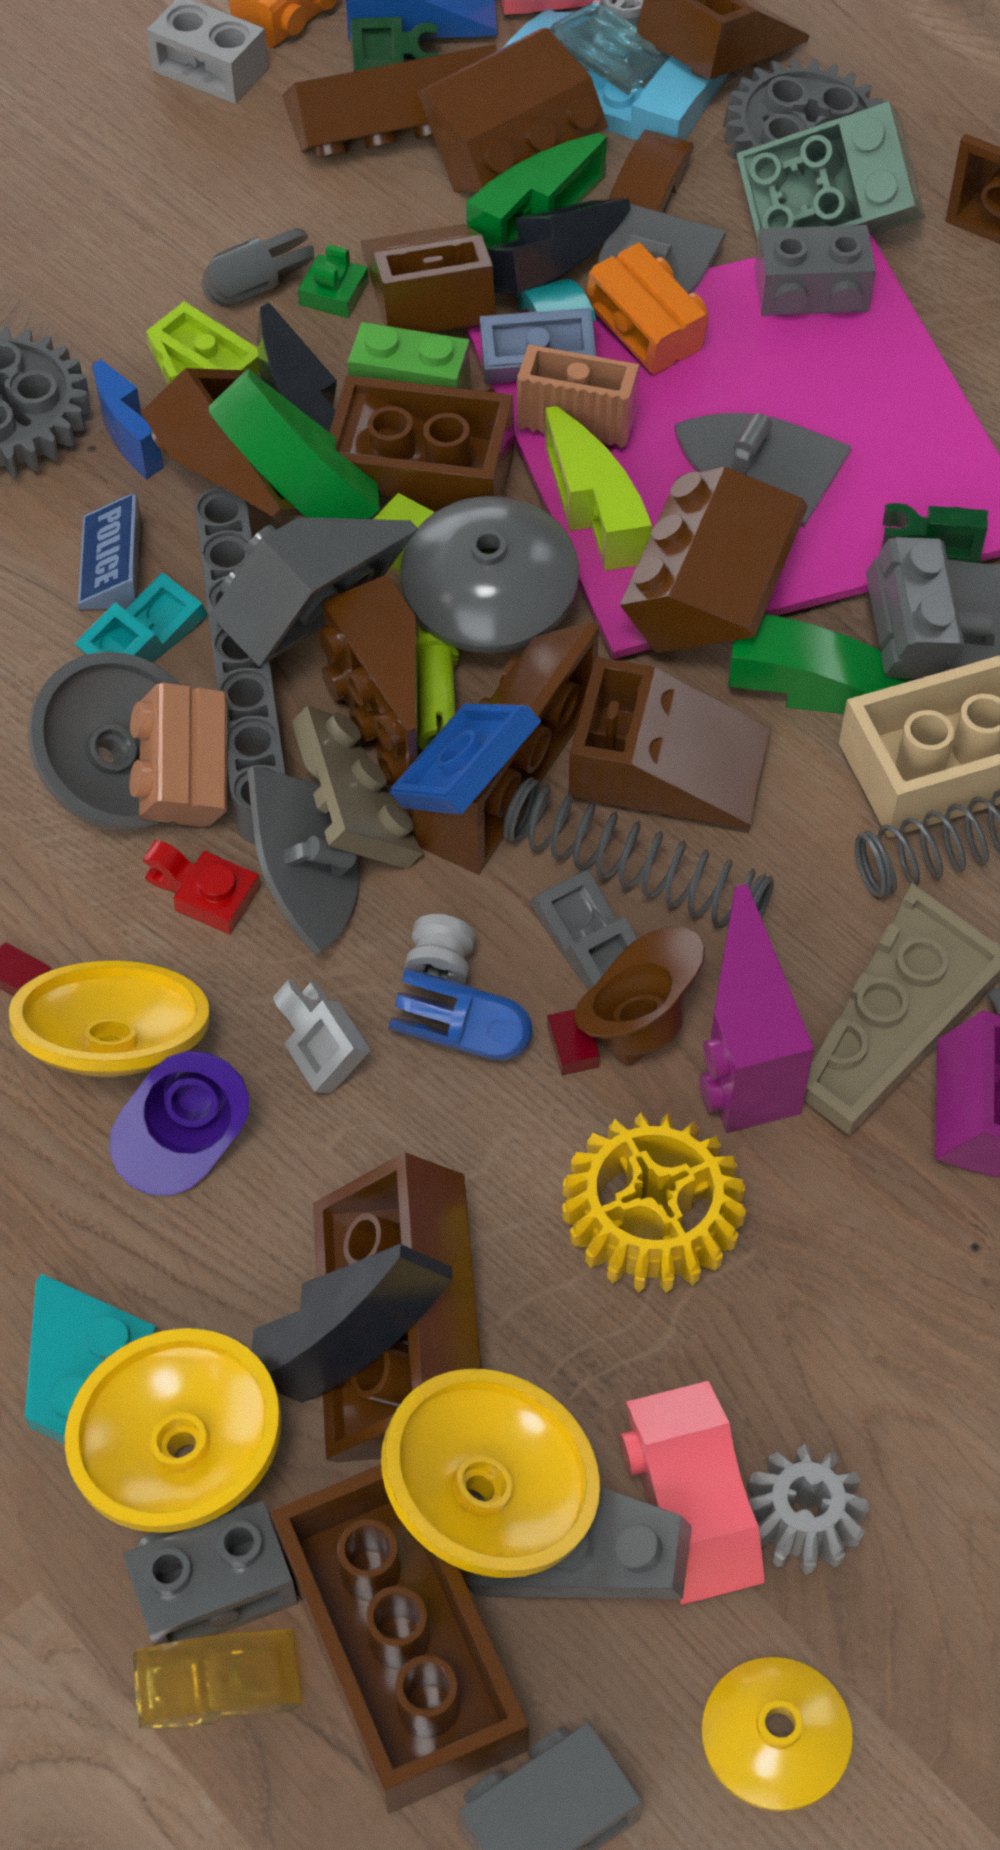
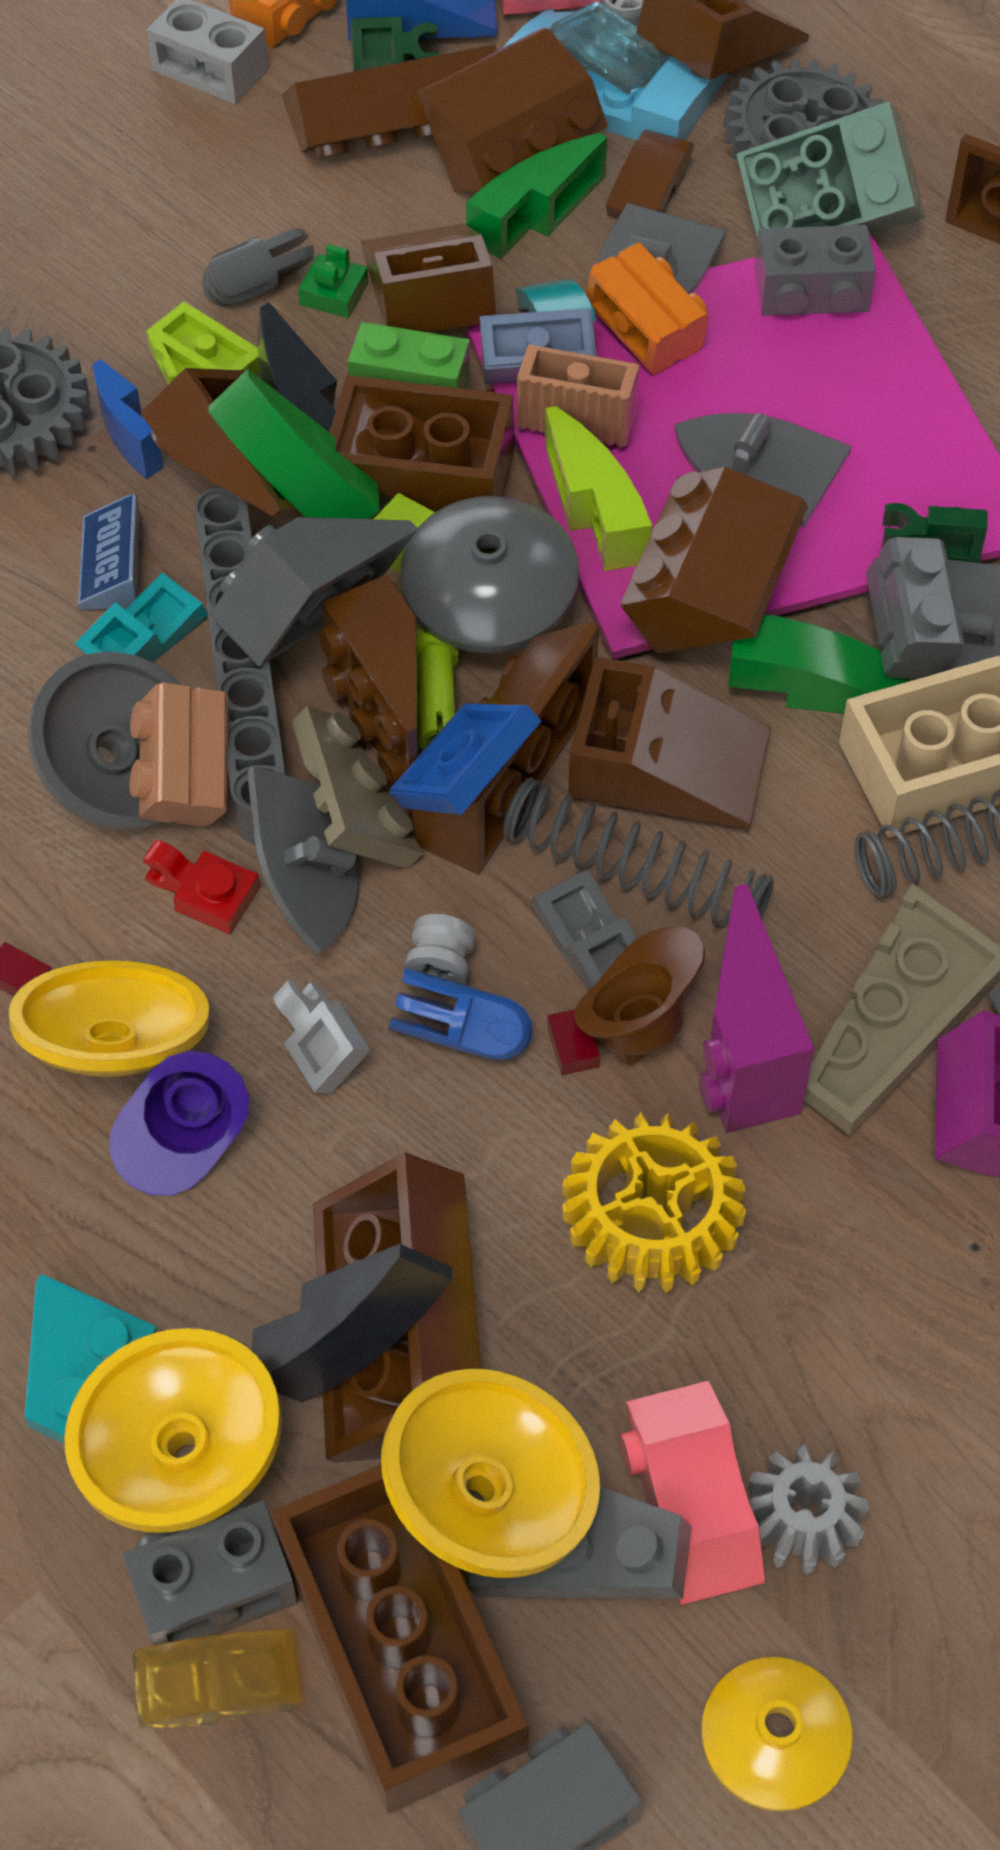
black slope [486,198,631,293] -> none

